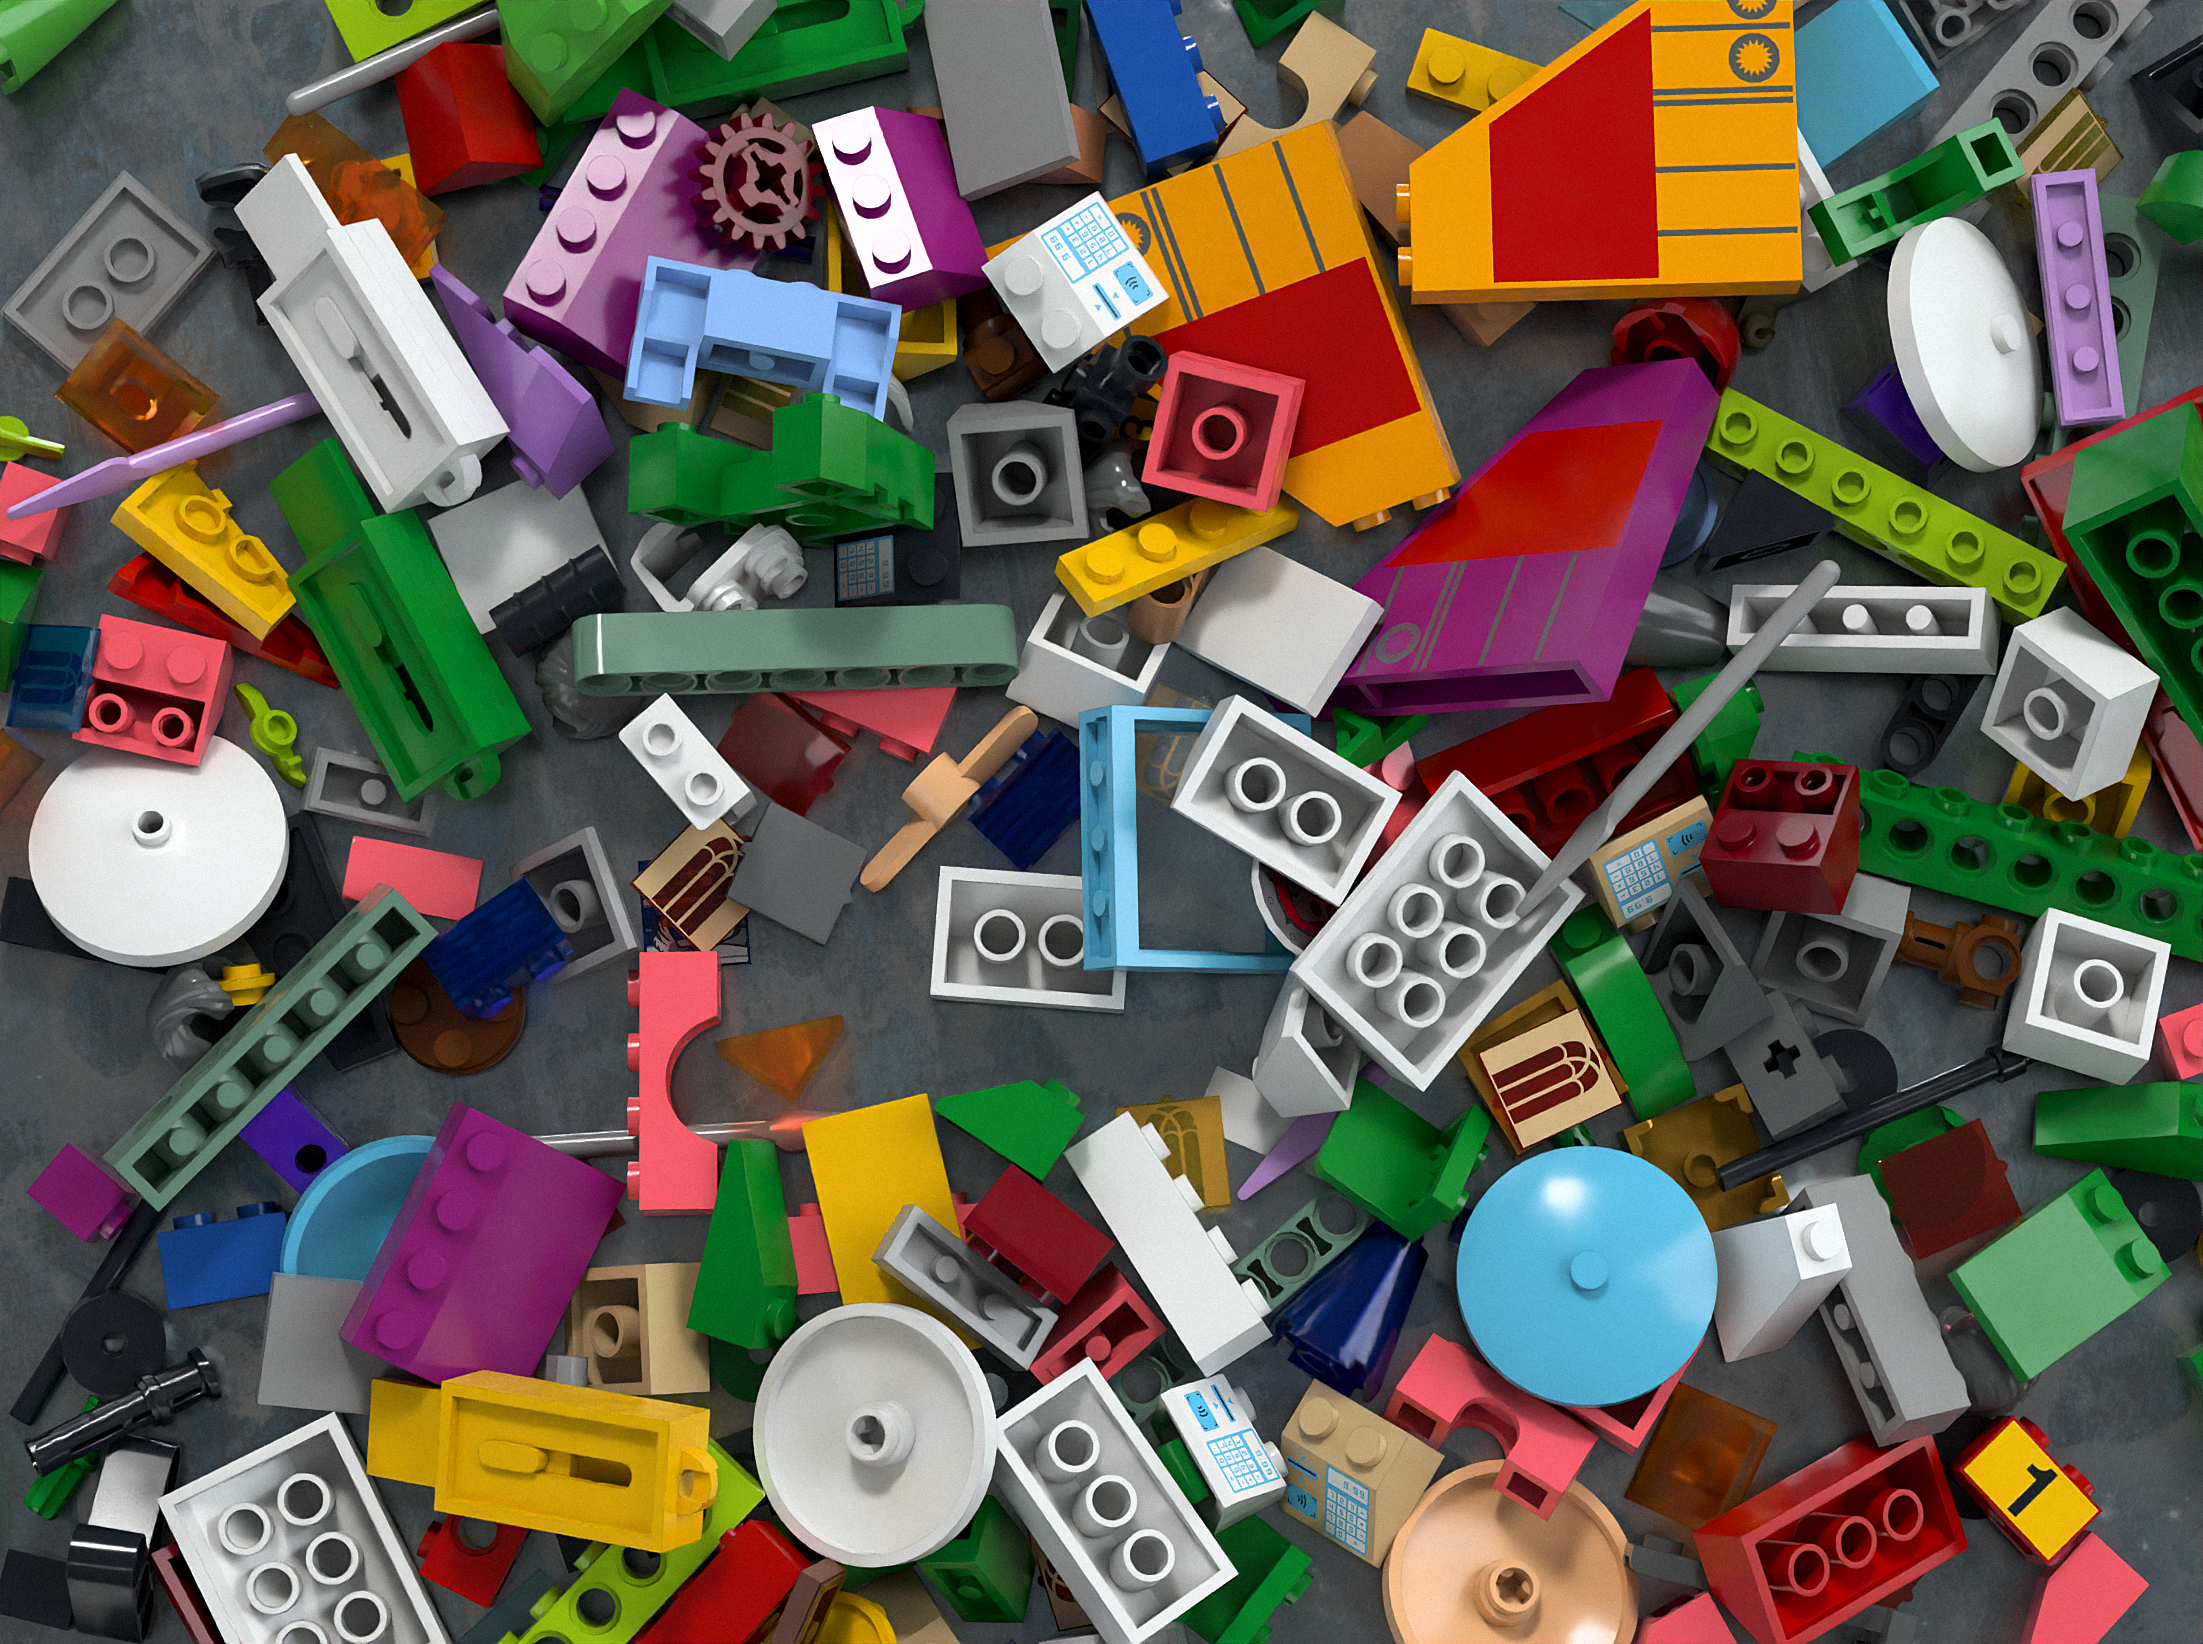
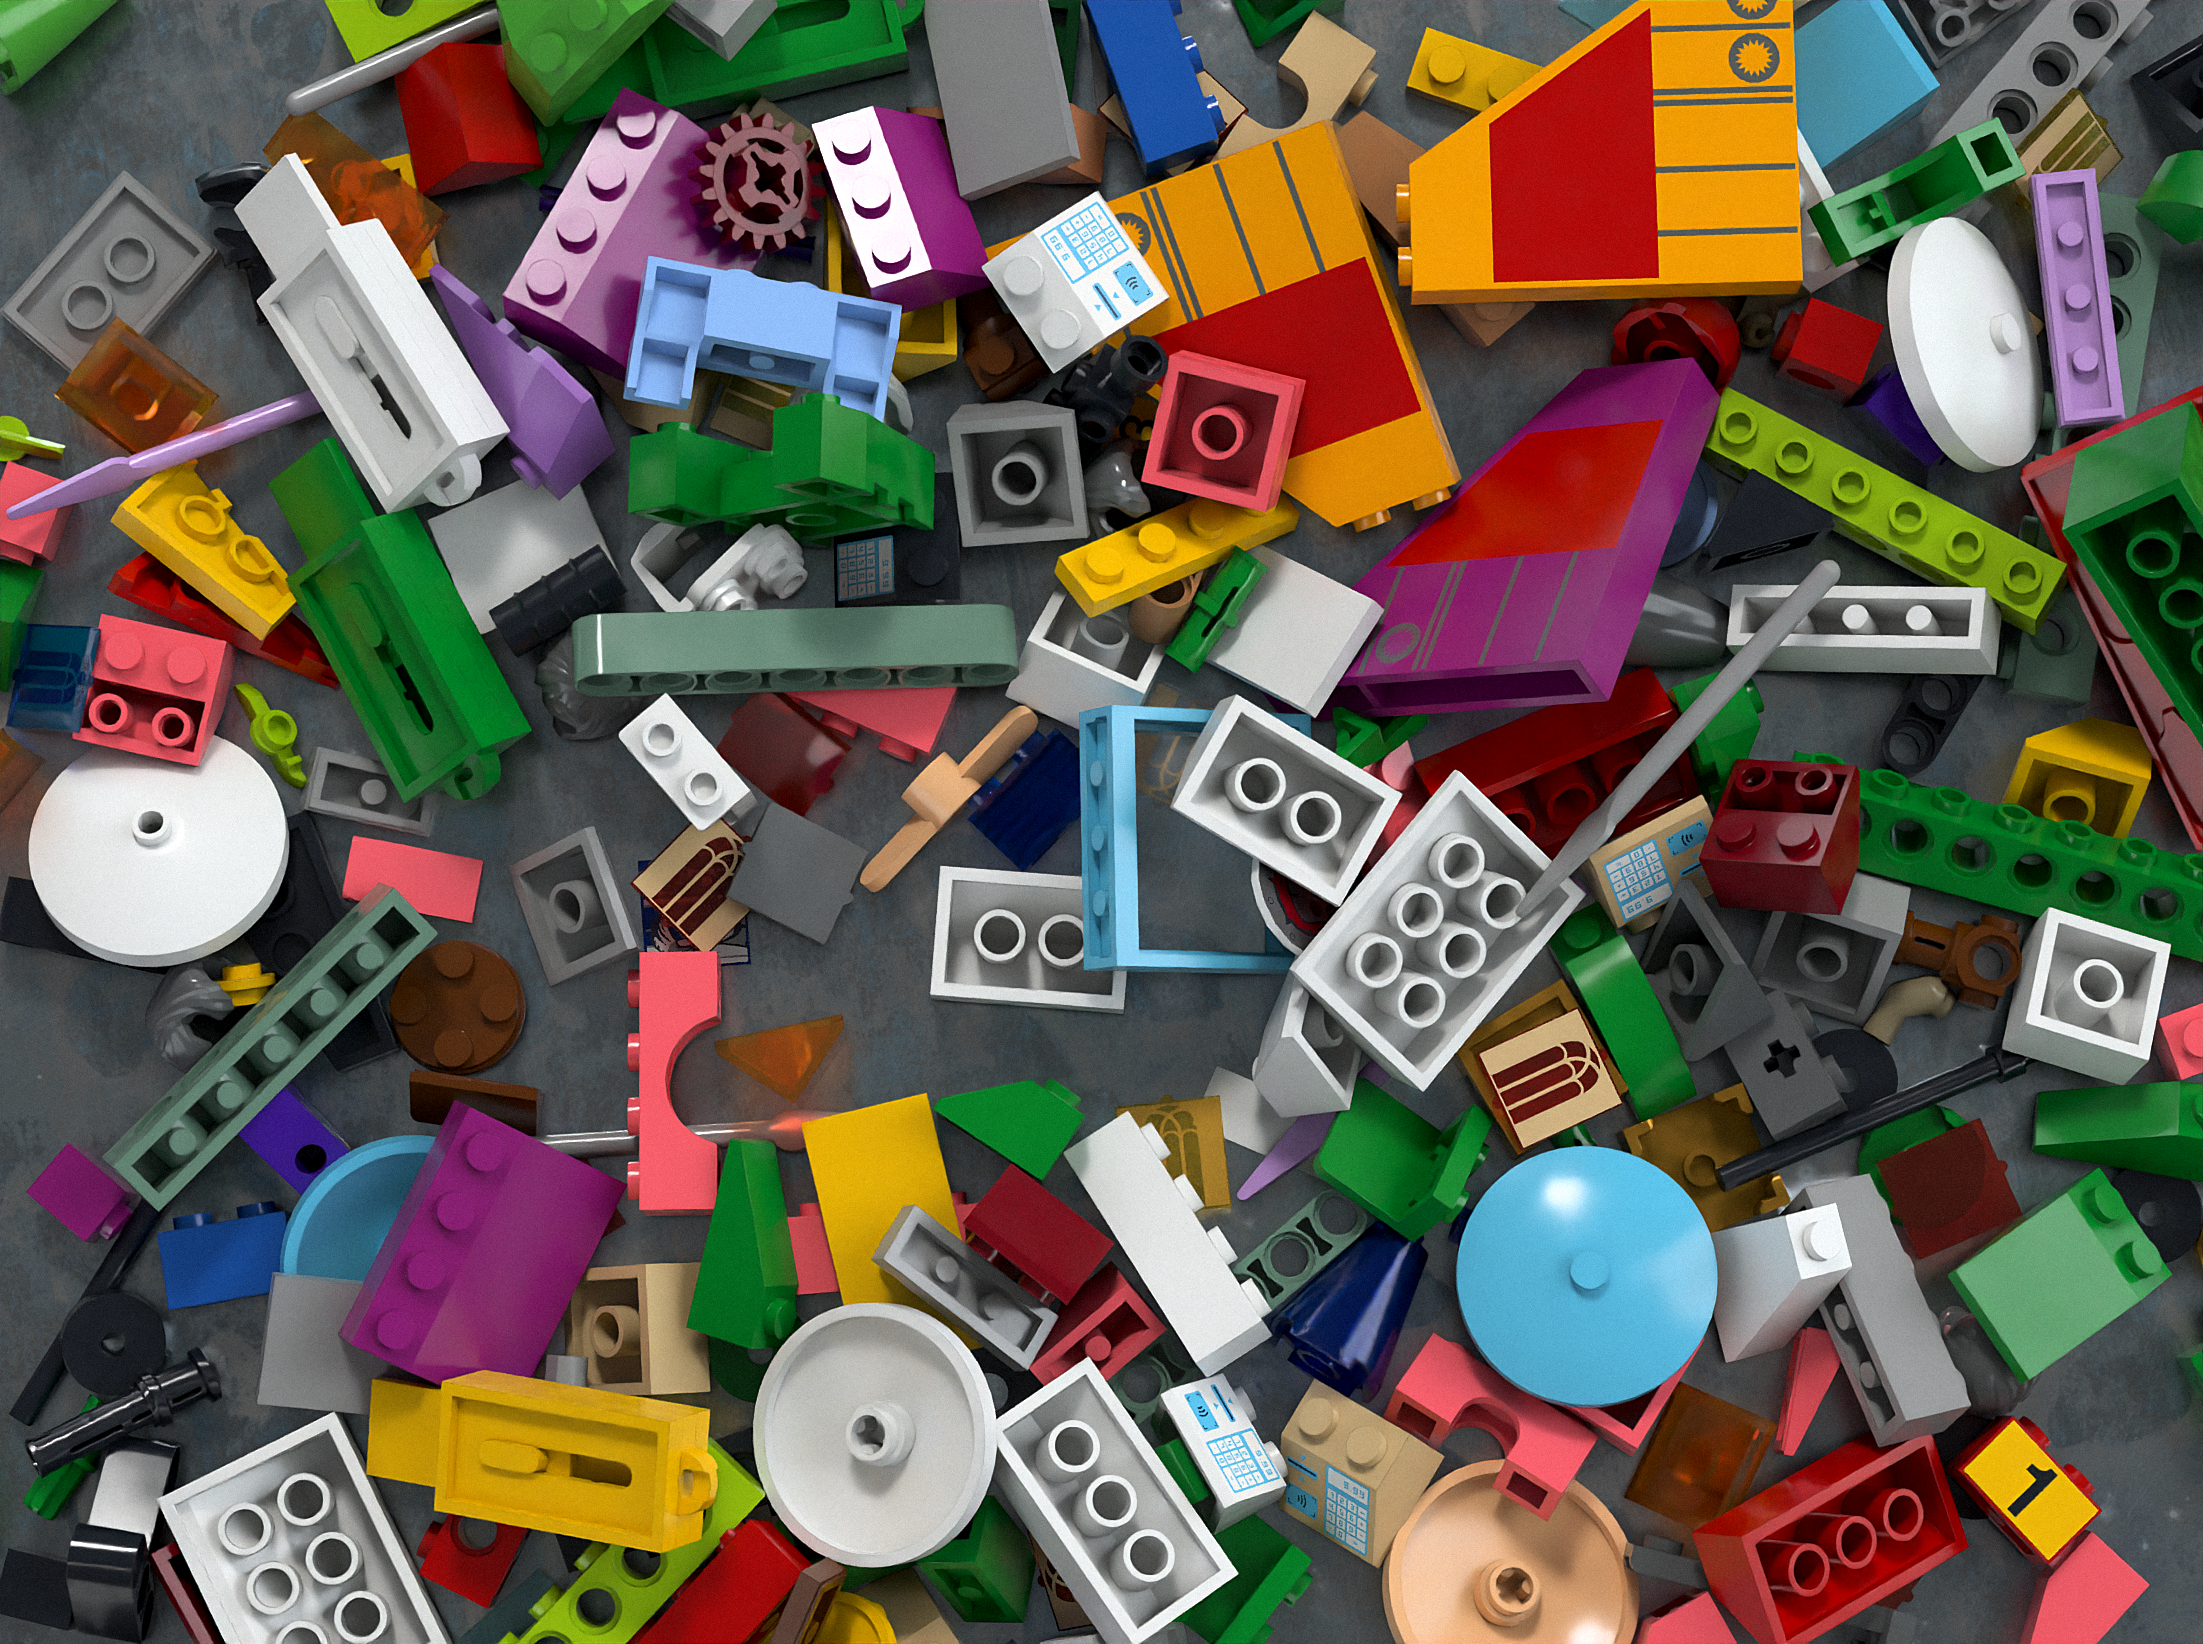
clear blue brick [420,876,574,1021] -> none
white brick [1980,606,2161,802] -> none
none -> reddish brown slope [409,1069,544,1136]
none -> green pin [1163,546,1270,674]
none -> red brick [1770,297,1884,406]
none -> coral slope [1773,1327,1841,1456]
none -> dark tan arm [1862,974,1956,1047]

